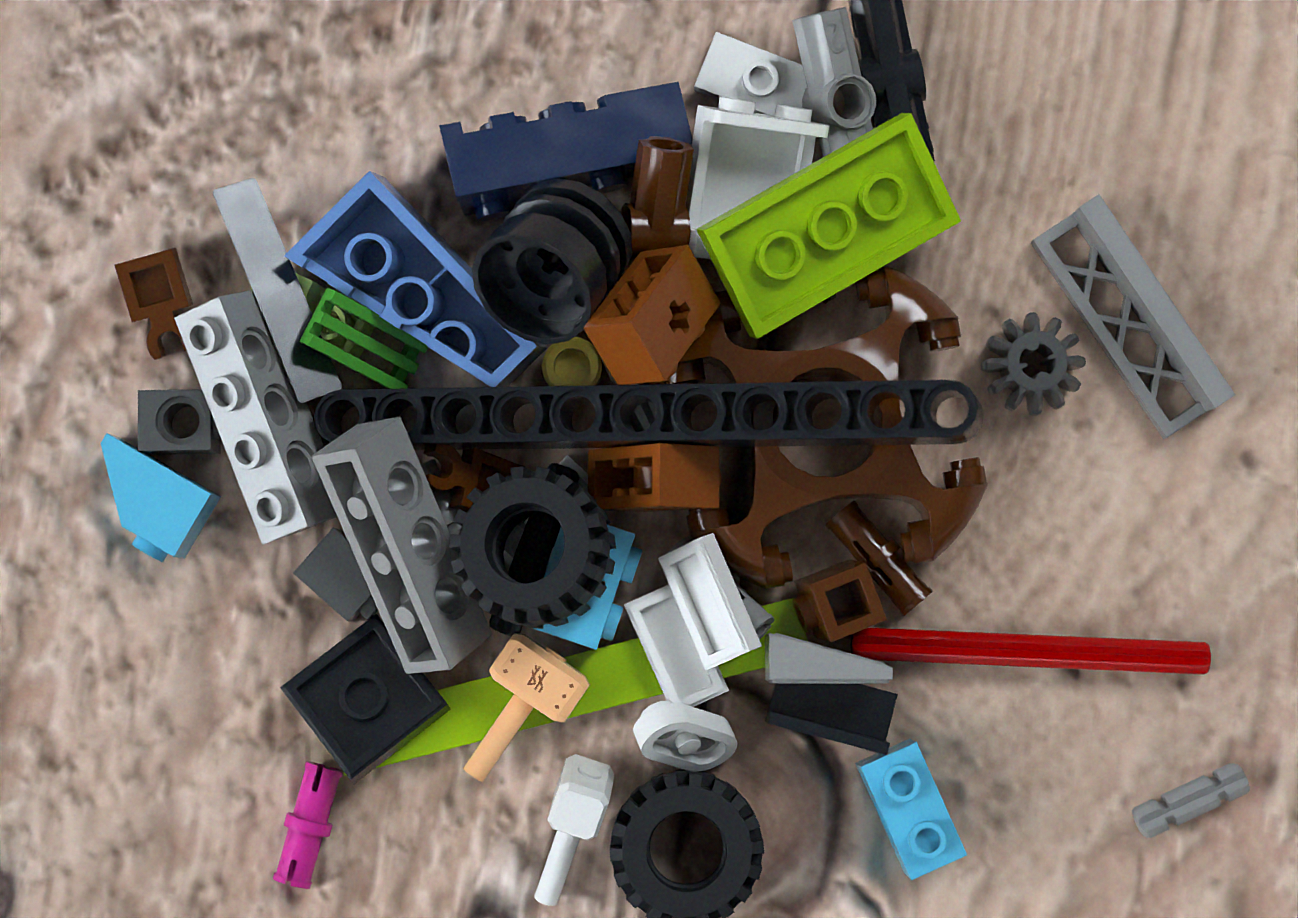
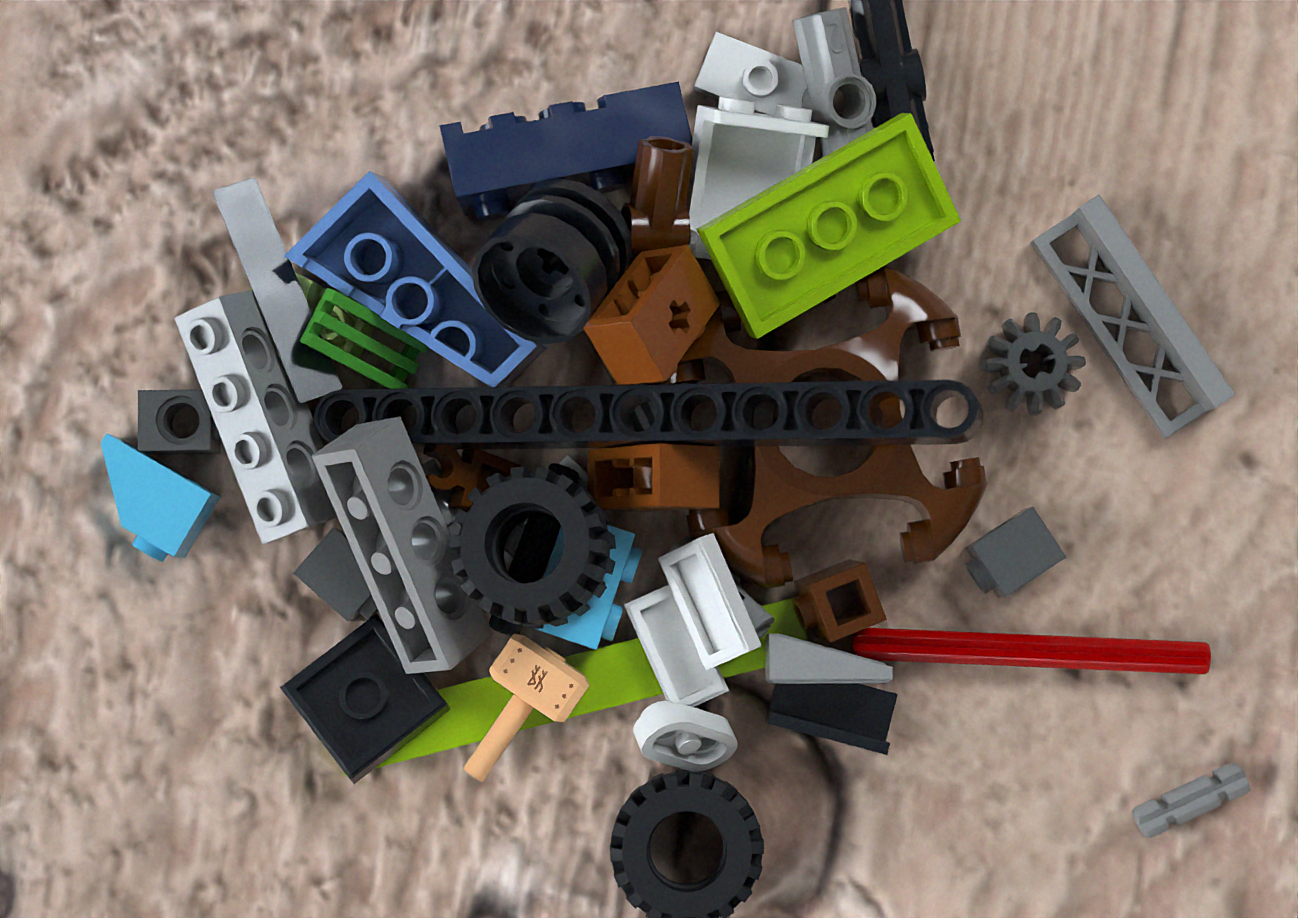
reddish brown plate [114,247,193,360] -> none
dark pink pin [273,761,343,889] -> none
white piece [534,754,615,906] -> none
light yellow tile [542,337,602,386] -> none
reddish brown pin [825,500,933,617] -> none
medium azure brick [855,739,967,880] -> none
none -> dark grey brick [965,506,1066,598]

